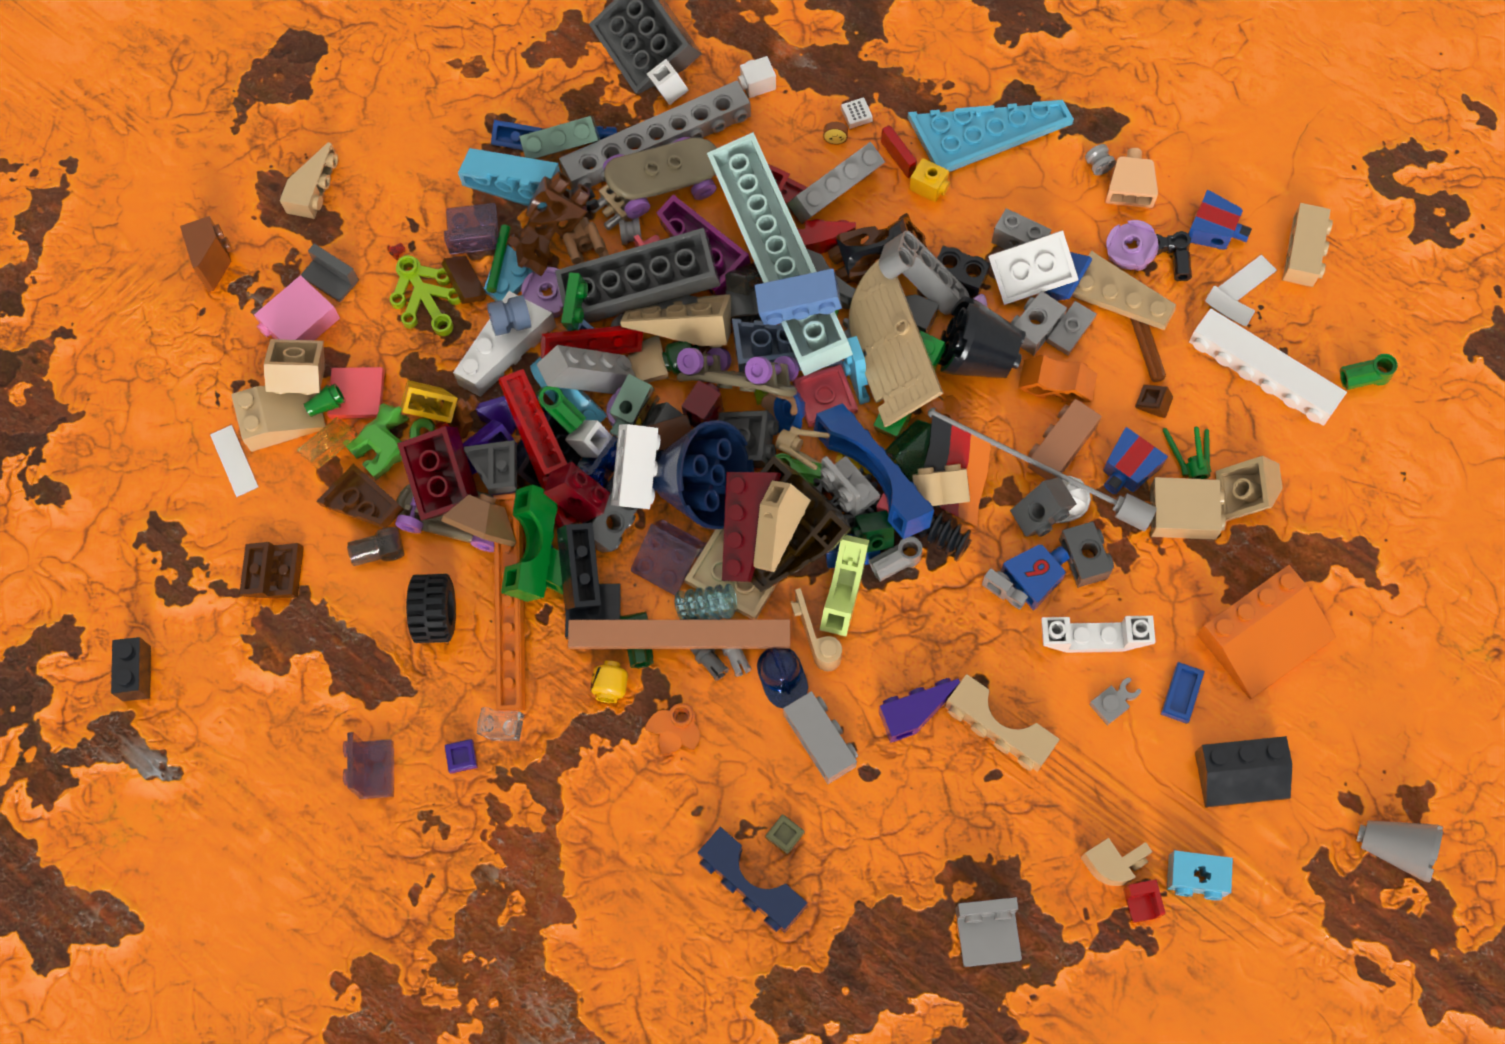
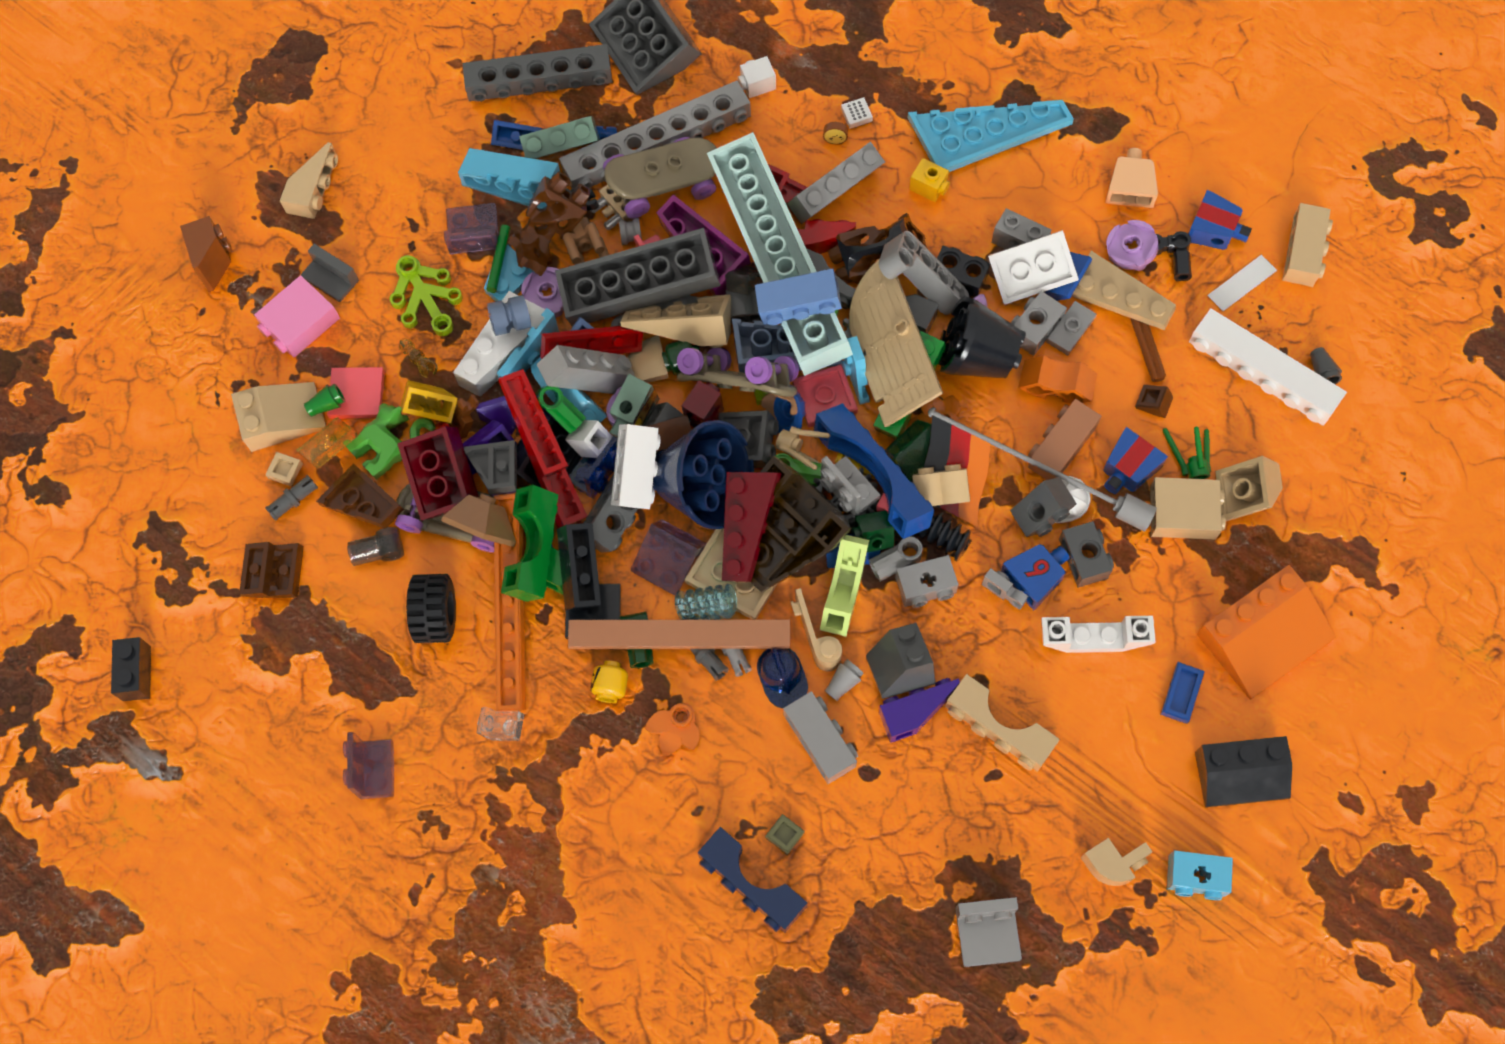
white sticker [210,425,258,497] -> none
tan brick [264,339,325,395] -> none
clear red piece [387,243,406,260] -> none
reddish brown tile [442,255,487,304] -> none
dark purple tile [445,739,478,774] -> none
dark red brick [543,462,610,523] -> none
green plate [561,273,588,331] -> none
white brick [647,59,689,105] -> none
tan slope [753,481,810,572] -> none
red tile [881,125,917,178] -> none
light grey wheel [1085,144,1116,176] -> none
light grey plate [1089,677,1141,726] -> none
red panel [1123,879,1166,923] -> none
white sticker [1205,286,1255,326] -> none
green piece [1339,354,1398,390] -> none
light grey cone [1356,820,1443,883] -> none
none -> tan plate [265,452,303,487]
none -> dark grey pin [265,475,318,520]
none -> clear yellow piece [398,338,438,378]
none -> dark grey brick [462,44,613,101]
none -> medium azure wing [497,308,559,378]
none -> light grey cone [824,659,864,701]
none -> dark grey slope [866,623,935,699]
none -> light grey brick [895,555,959,608]
none -> dark grey cone [1310,347,1342,385]

